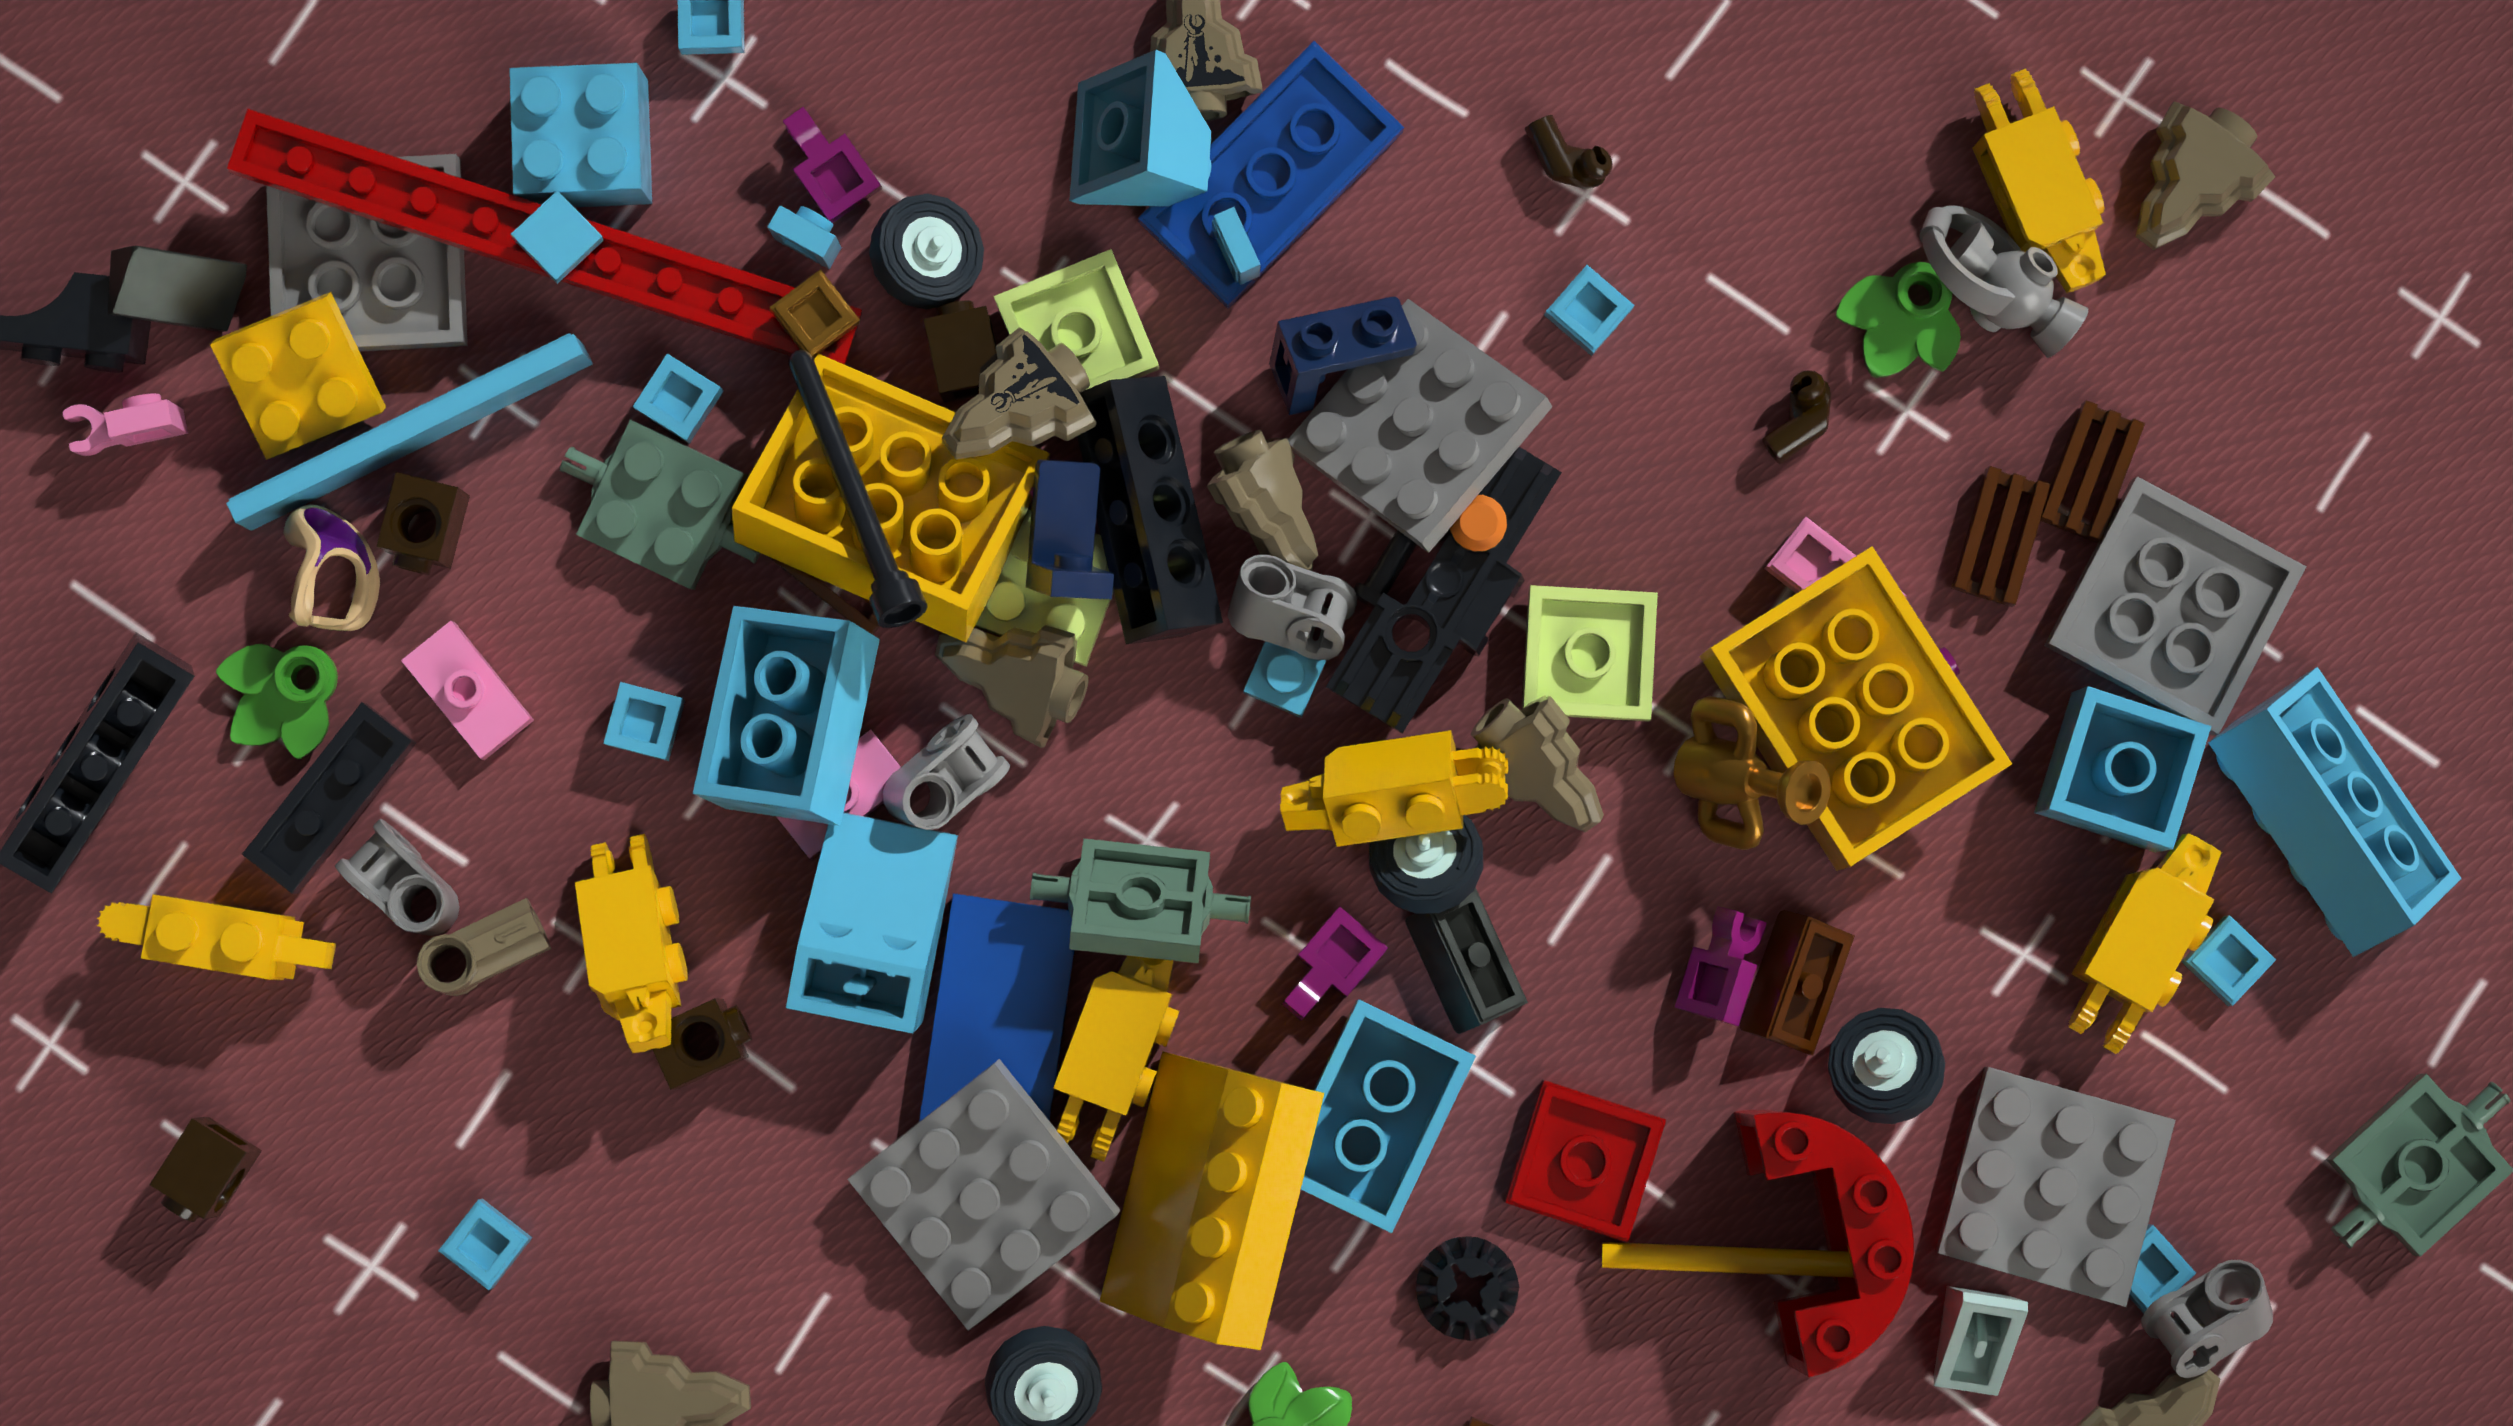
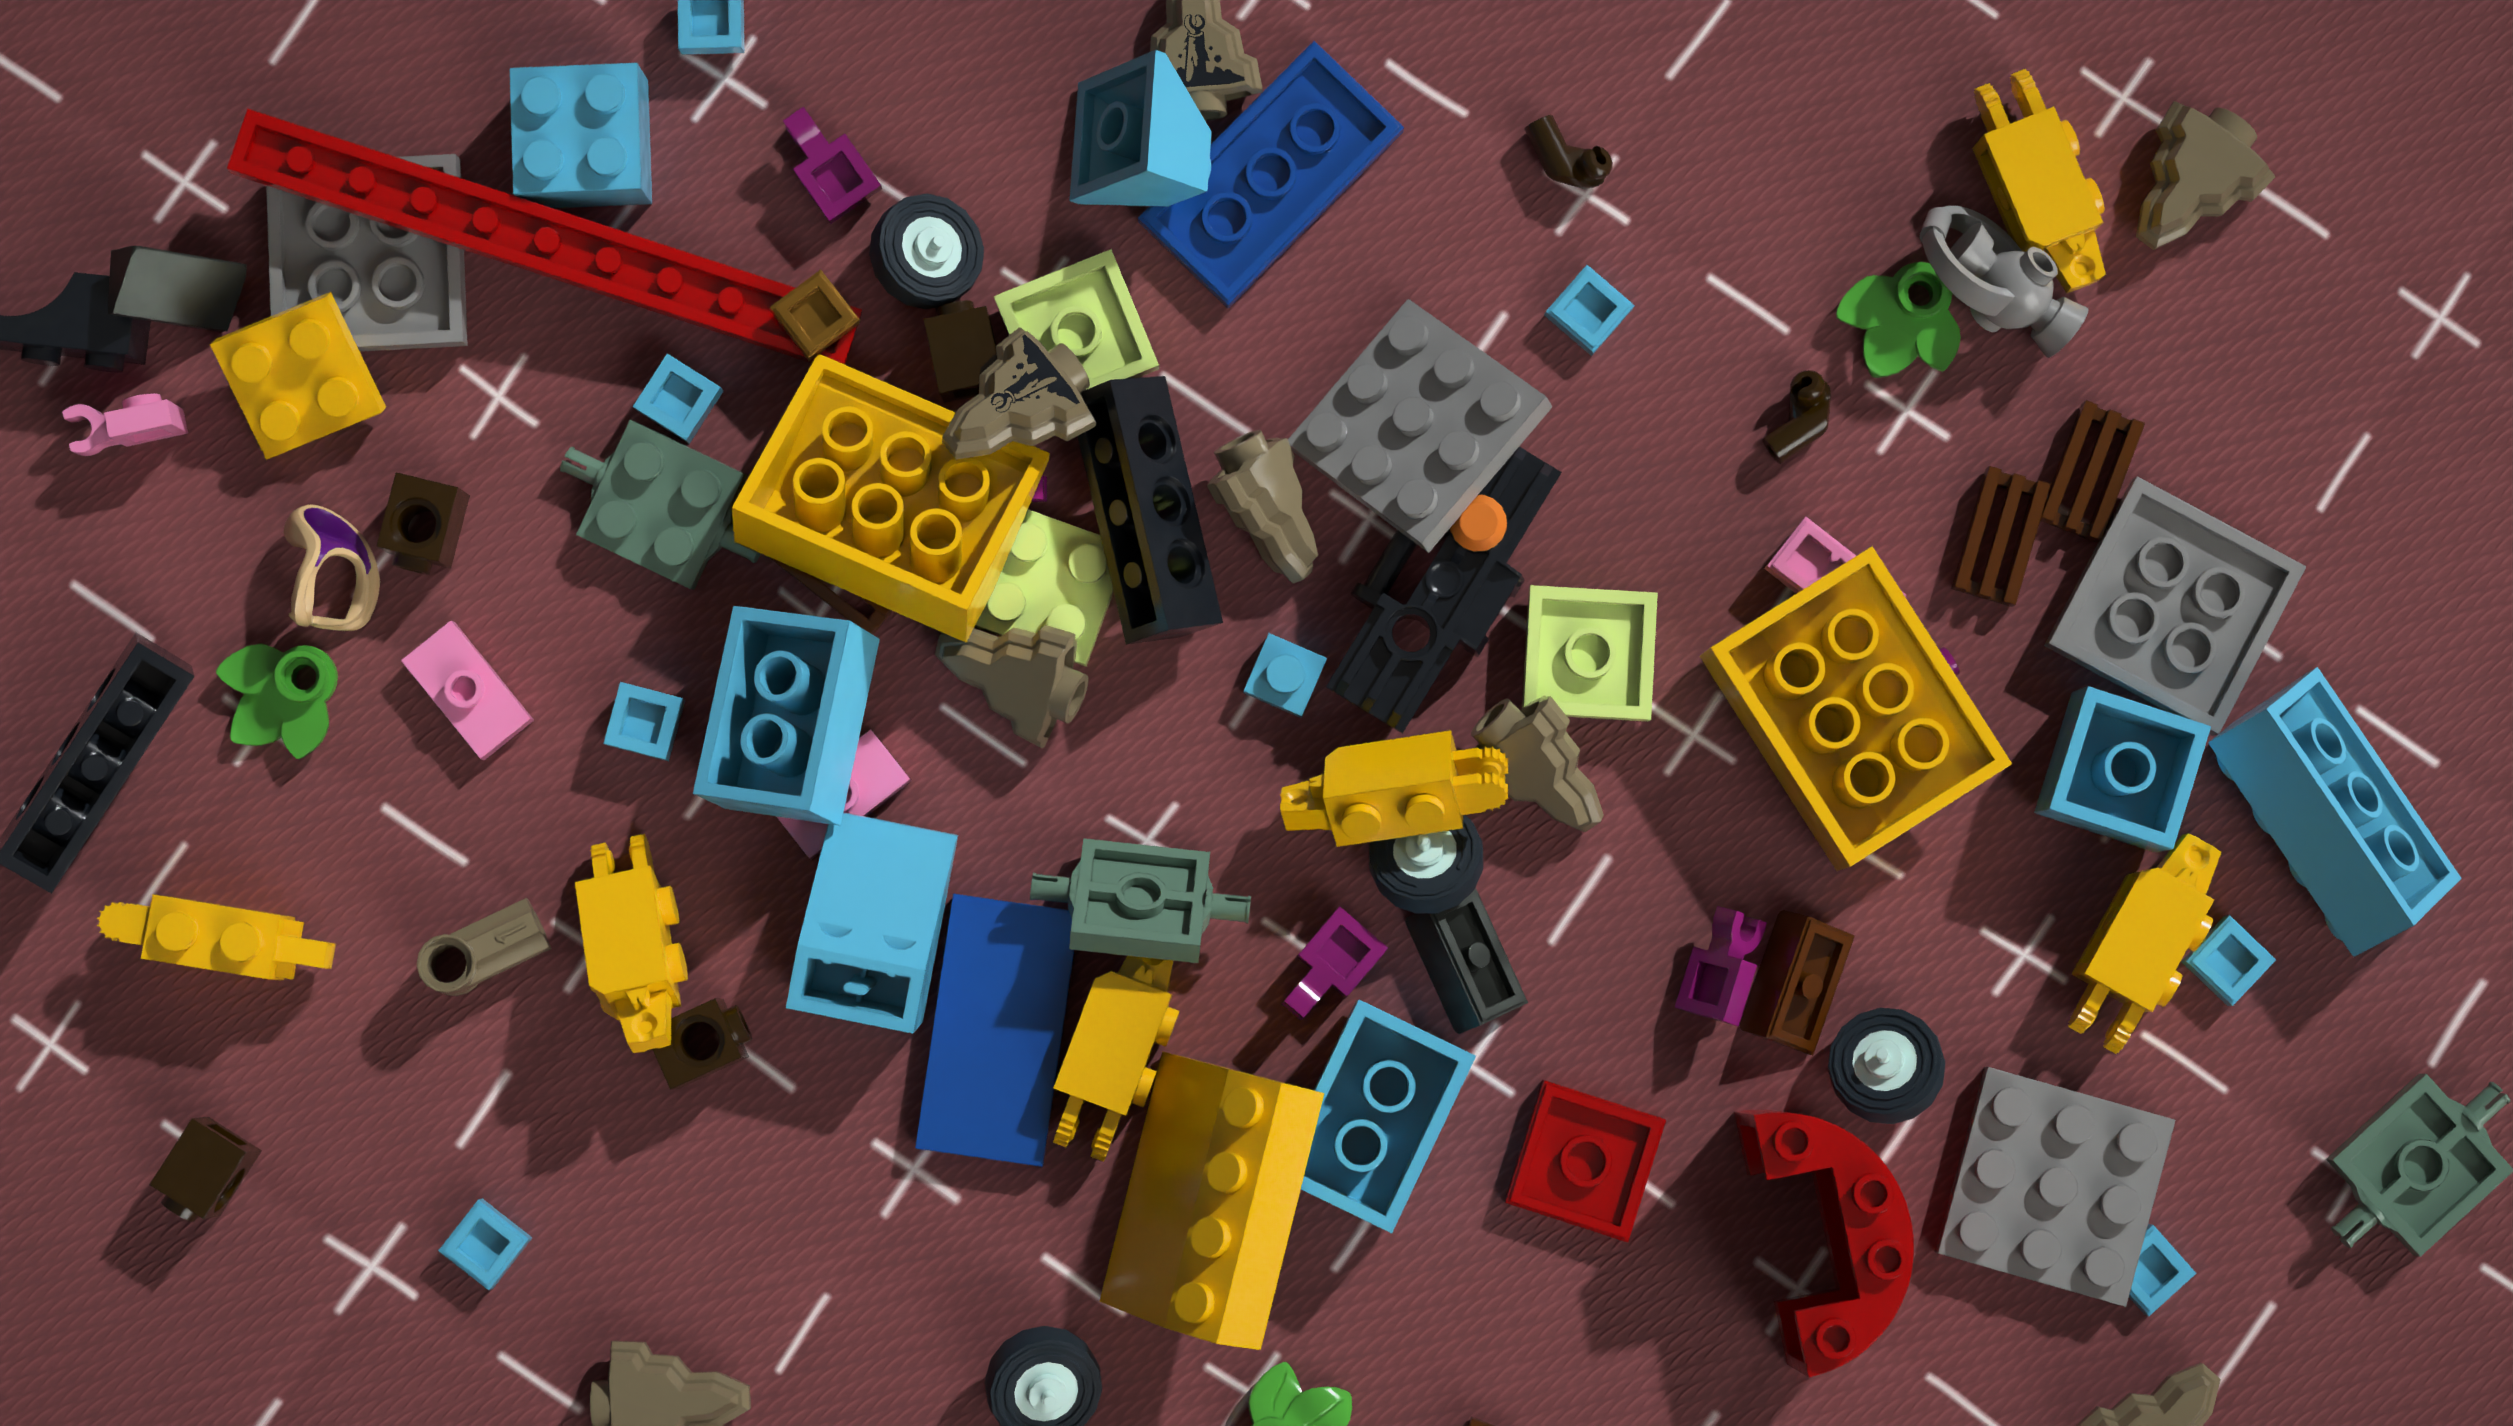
medium azure tile [226,333,593,531] -> none
black plate [242,702,417,894] -> none
light grey piece [335,819,460,936] -> none
medium azure tile [511,190,604,284] -> none
medium azure plate [767,206,842,270] -> none
black piece [788,350,928,628] -> none
light grey plate [847,1059,1120,1331] -> none
light grey piece [883,714,1010,830] -> none
dark blue bracket [1026,460,1114,600] -> none
medium azure tile [1212,207,1261,285] -> none
light grey piece [1228,554,1357,660] -> none
dark blue bracket [1269,297,1417,415] -> none
black gear [1416,1236,1520,1341] -> none
yellow bar [1602,1242,1854,1278] -> none
pearl gold piece [1674,696,1831,850] -> none
light aqua slope [1934,1286,2028,1396] -> none
light grey piece [2141,1260,2273,1378] -> none

